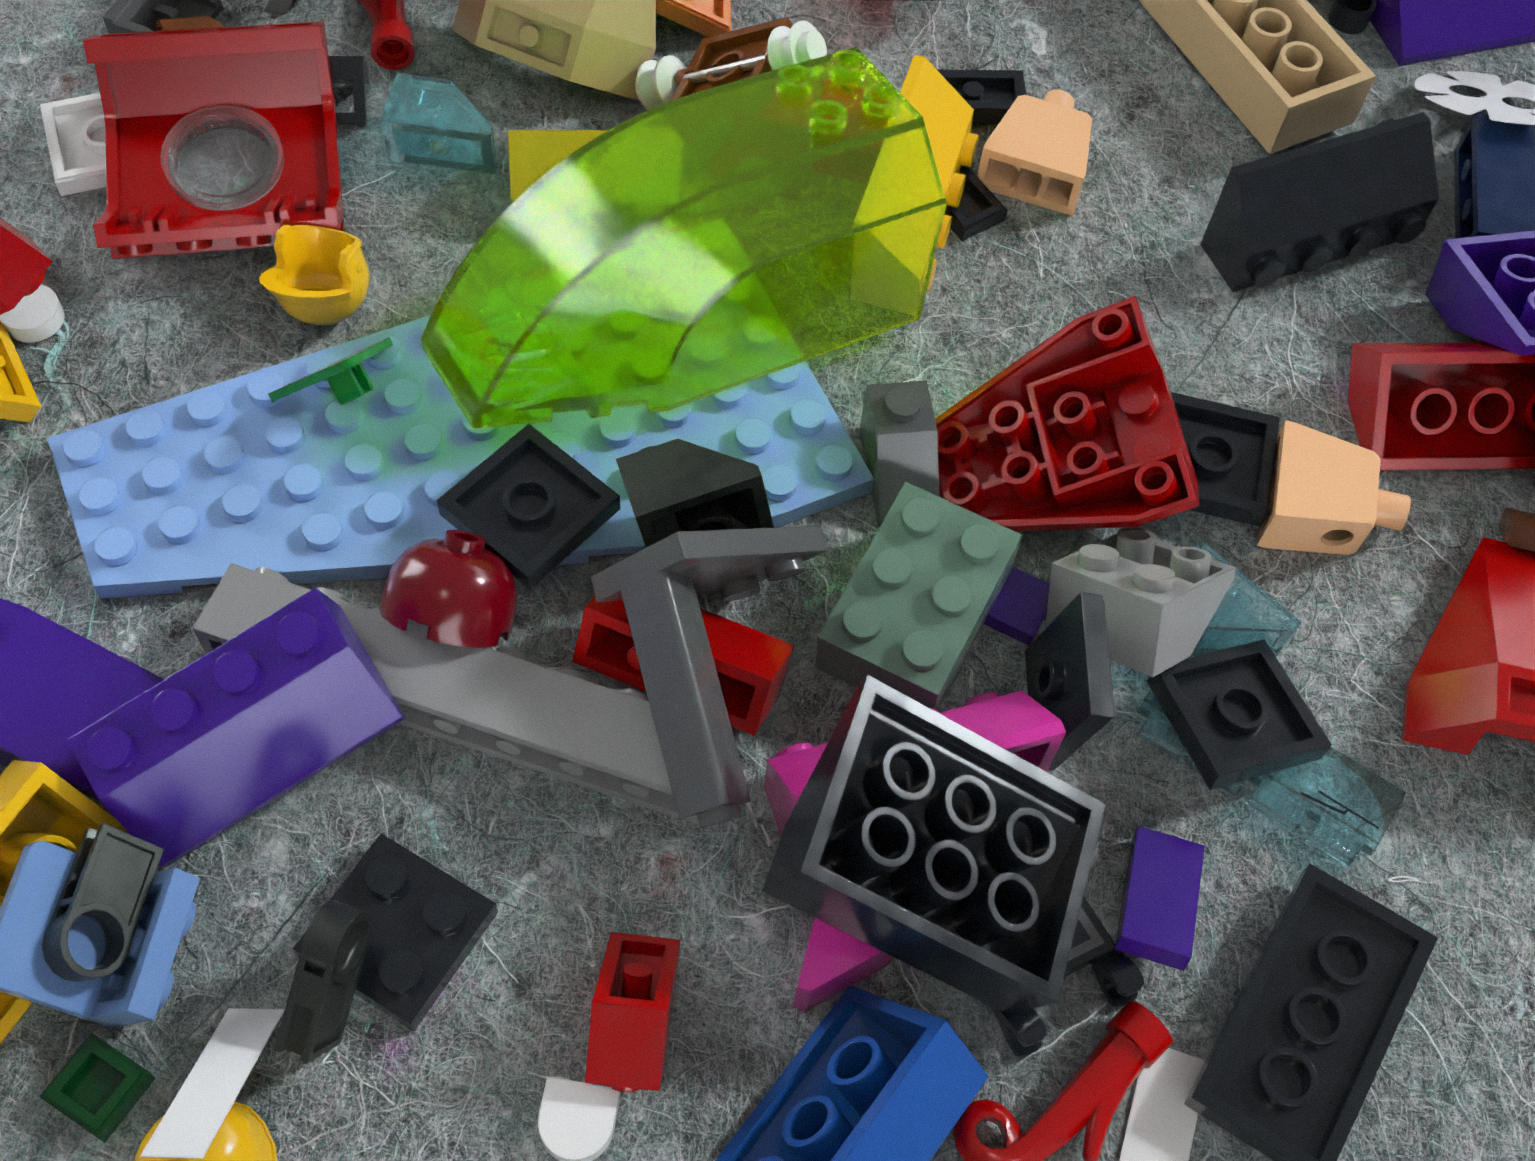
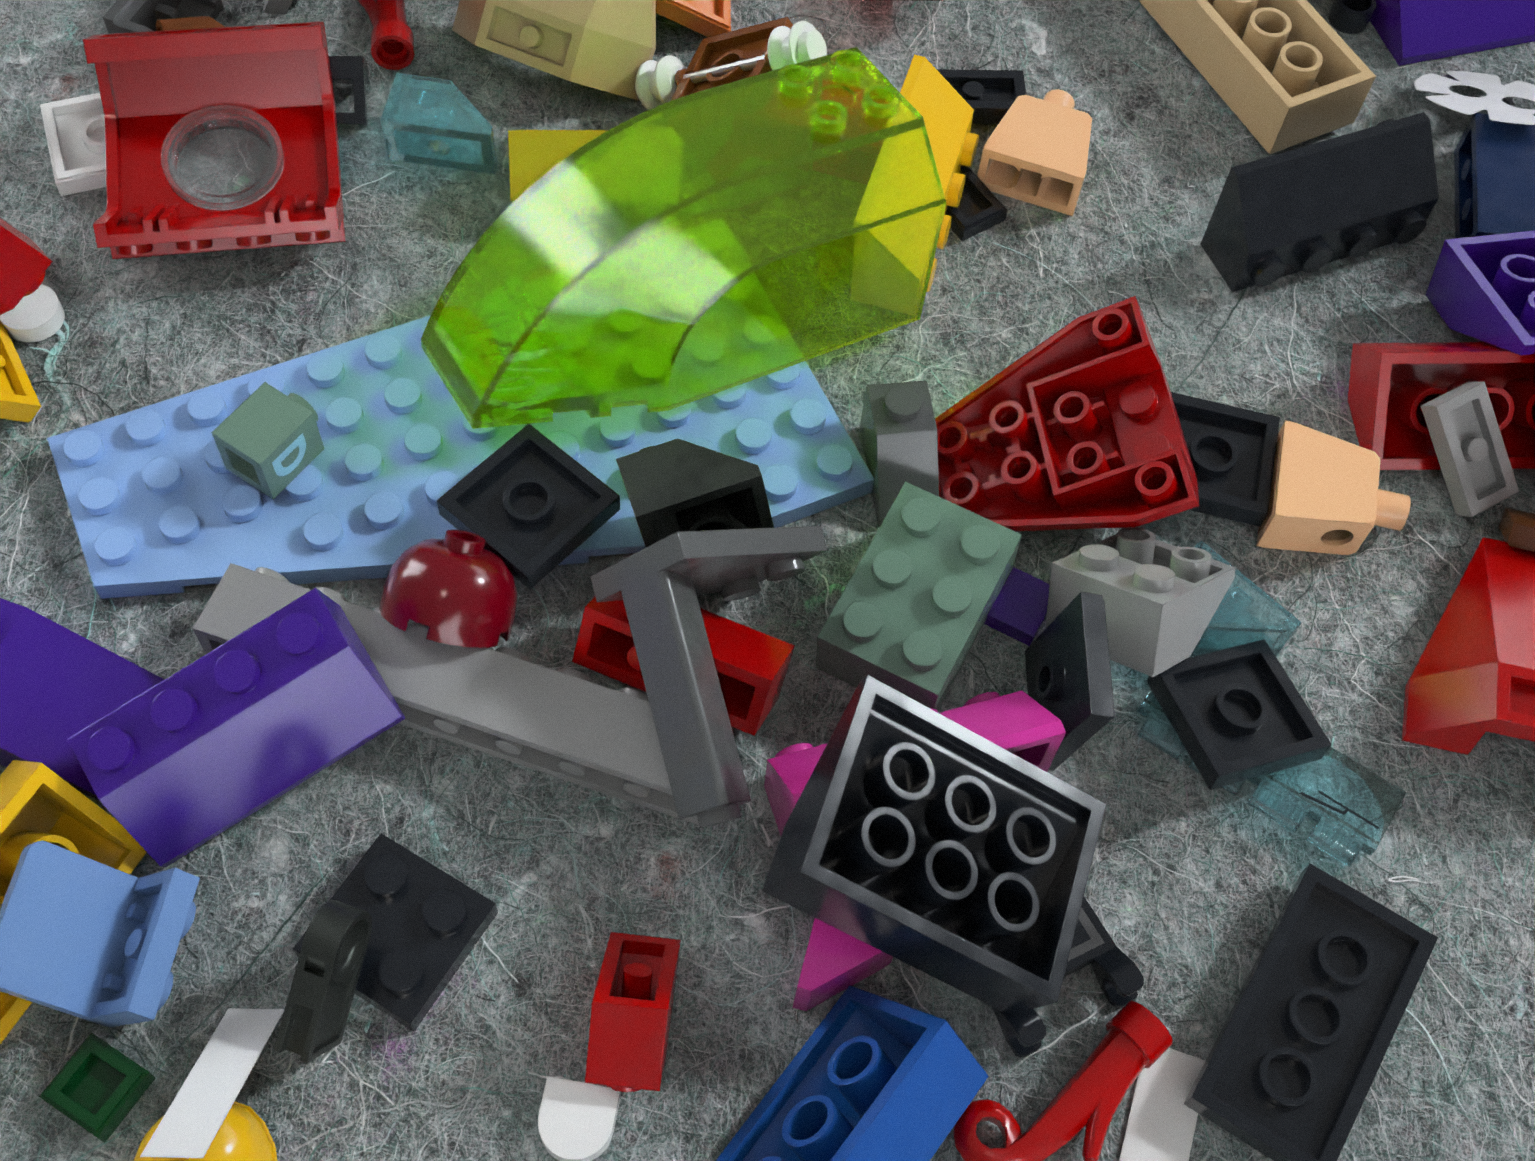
pearl dark grey piece [42,823,164,982] -> none
yellow helmet [259,225,370,325] -> none
green piece [268,337,393,405] -> none
dark purple tile [1114,826,1205,971] -> none
none -> sand green brick [211,382,325,499]
none -> light grey plate [1421,382,1519,517]

